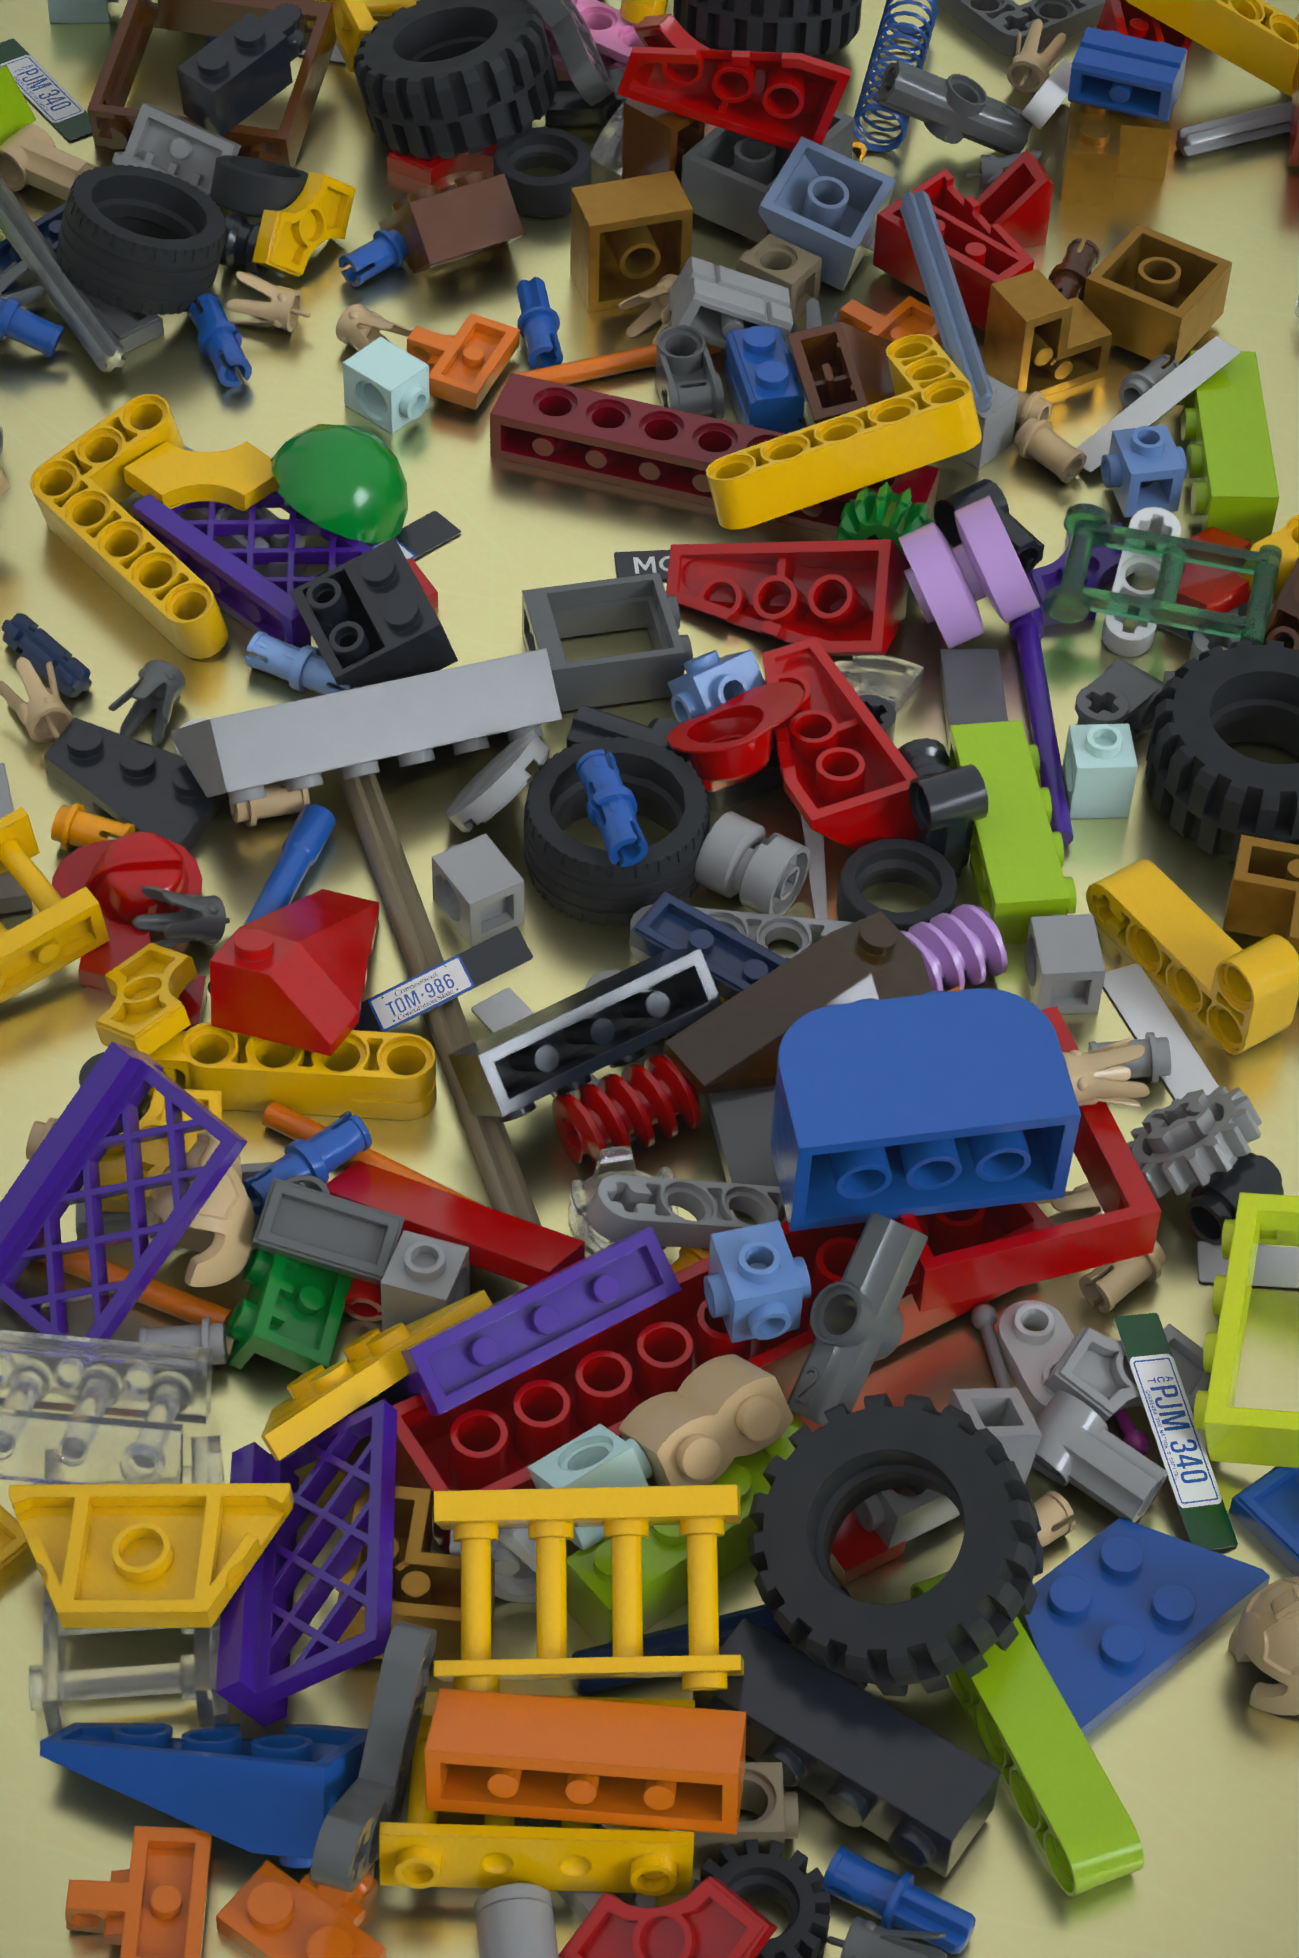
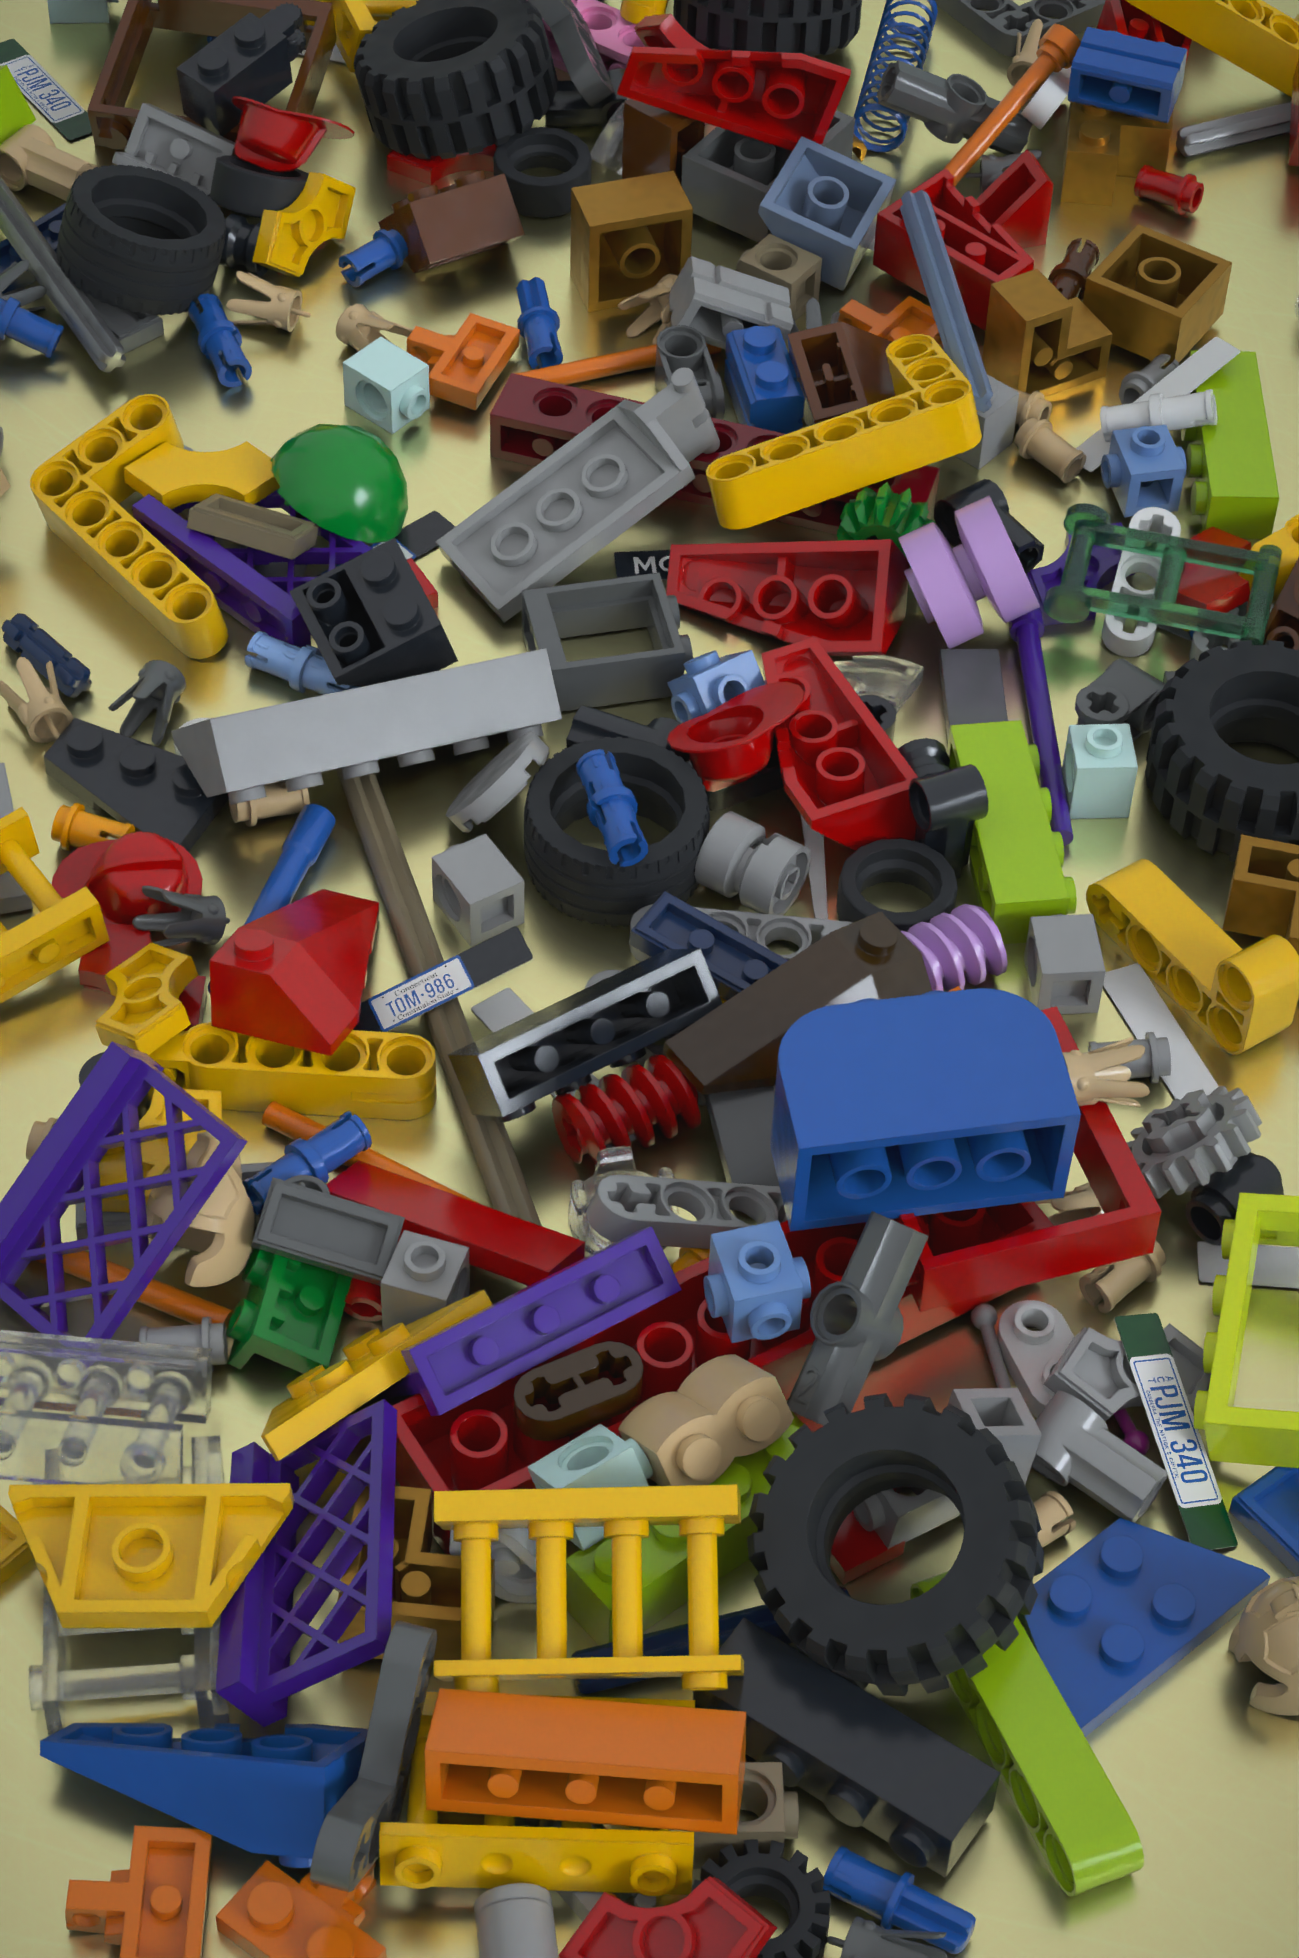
none -> dark tan tile [187,493,319,560]
none -> red piece [231,96,355,173]
none -> light grey hinge [436,368,720,623]
none -> dark brown beam [514,1341,643,1442]
none -> orange piece [944,24,1081,187]
none -> white pin [1100,389,1218,442]
none -> red pin [1134,165,1204,215]

